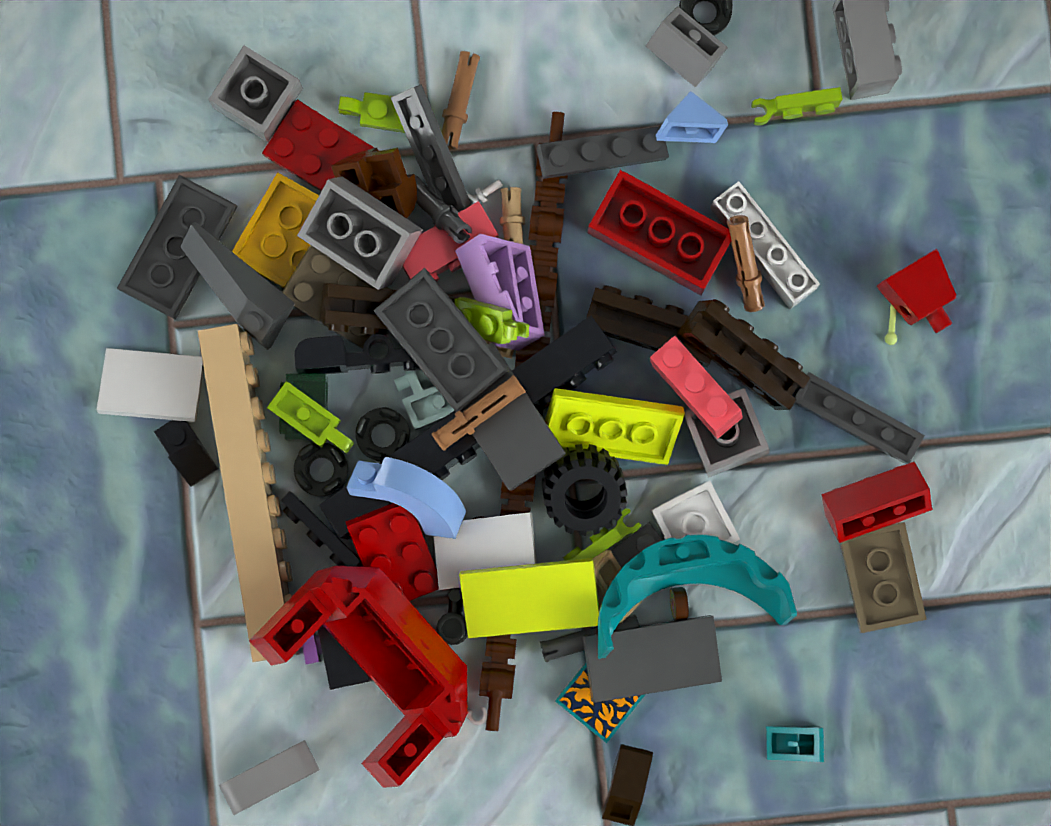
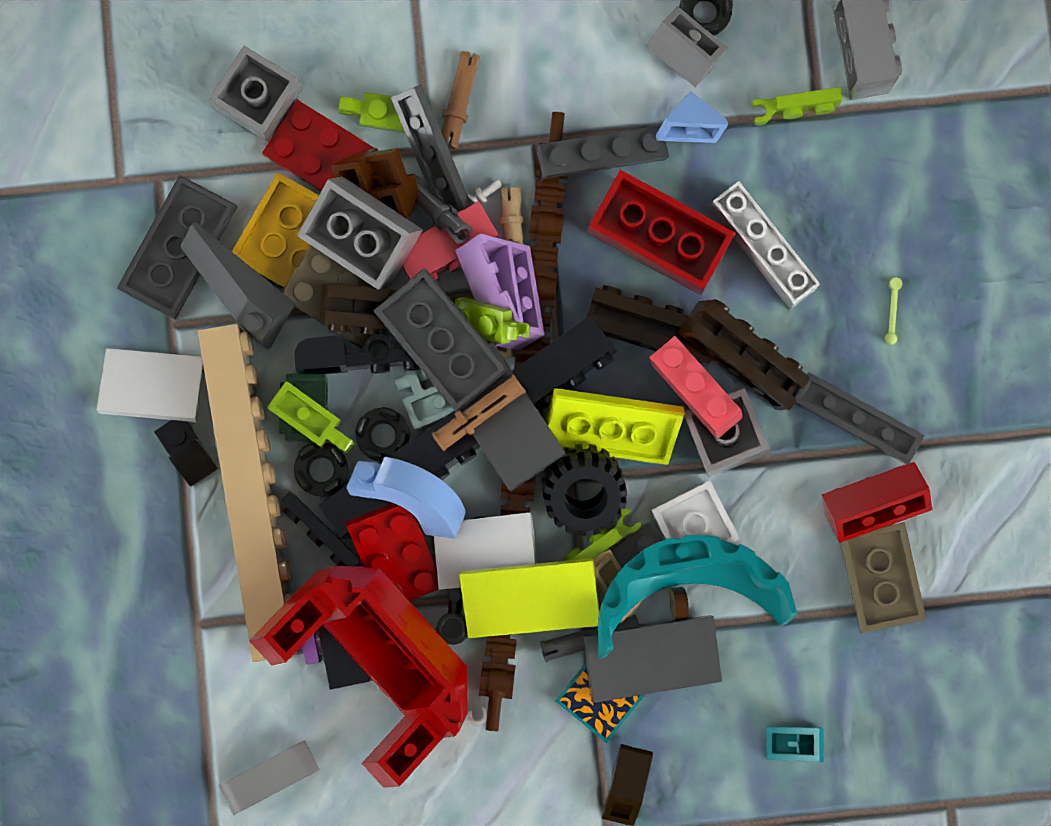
medium nougat pin [727,215,765,312] -> none
red torso [877,249,956,334] -> none

